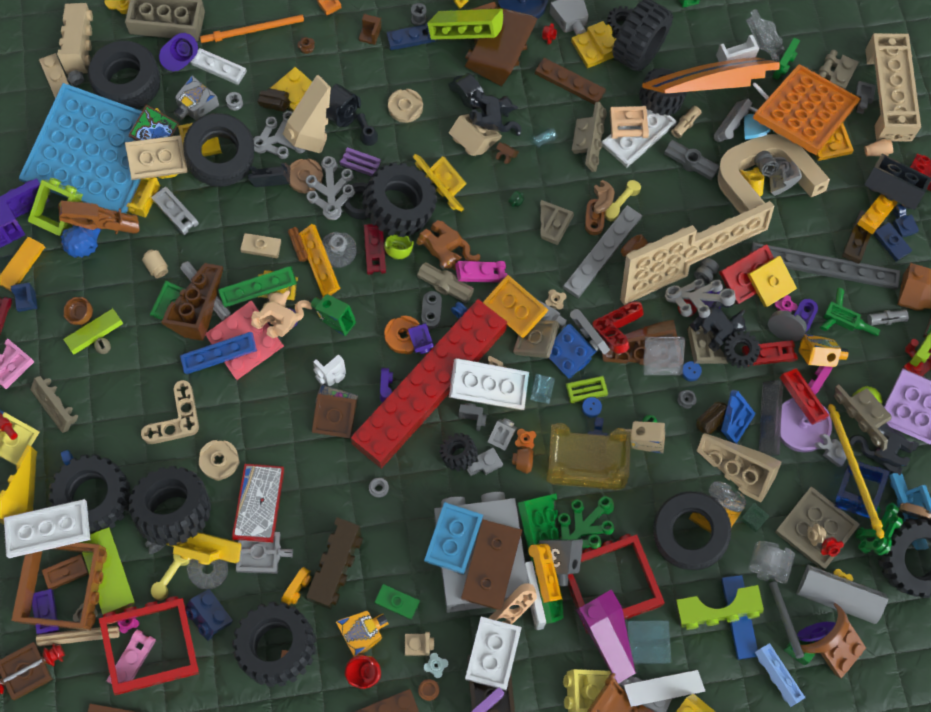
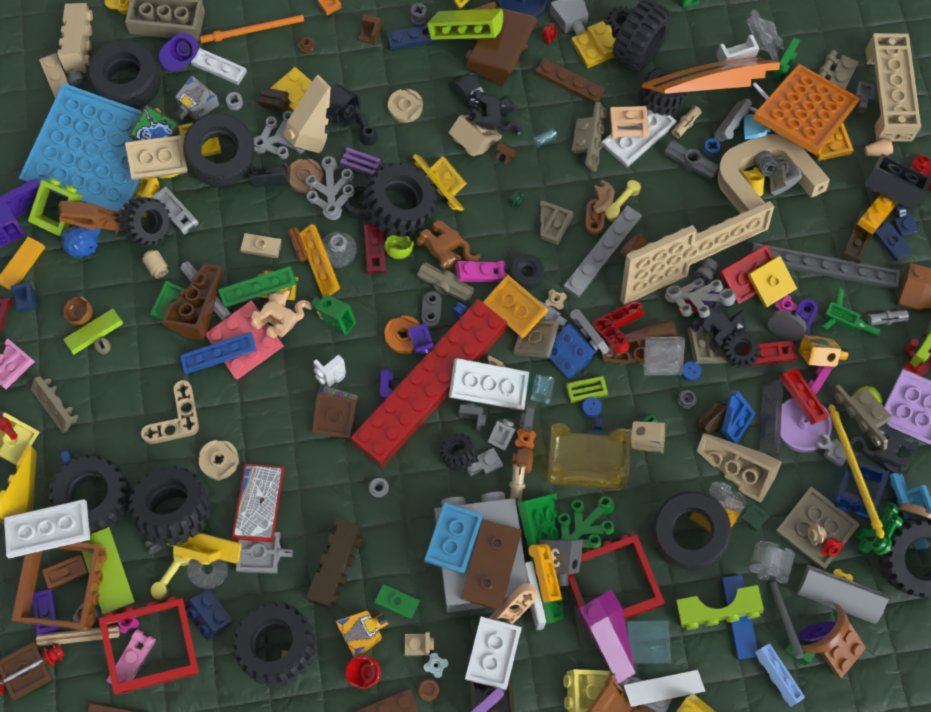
light orange plate [281,567,312,605] -> none
none -> black tyre [118,197,172,245]
none -> tan pin [509,464,526,506]
none -> black tyre [510,254,544,290]
none -> dark grey plate [518,407,535,433]
none -> blue bush [703,138,721,157]

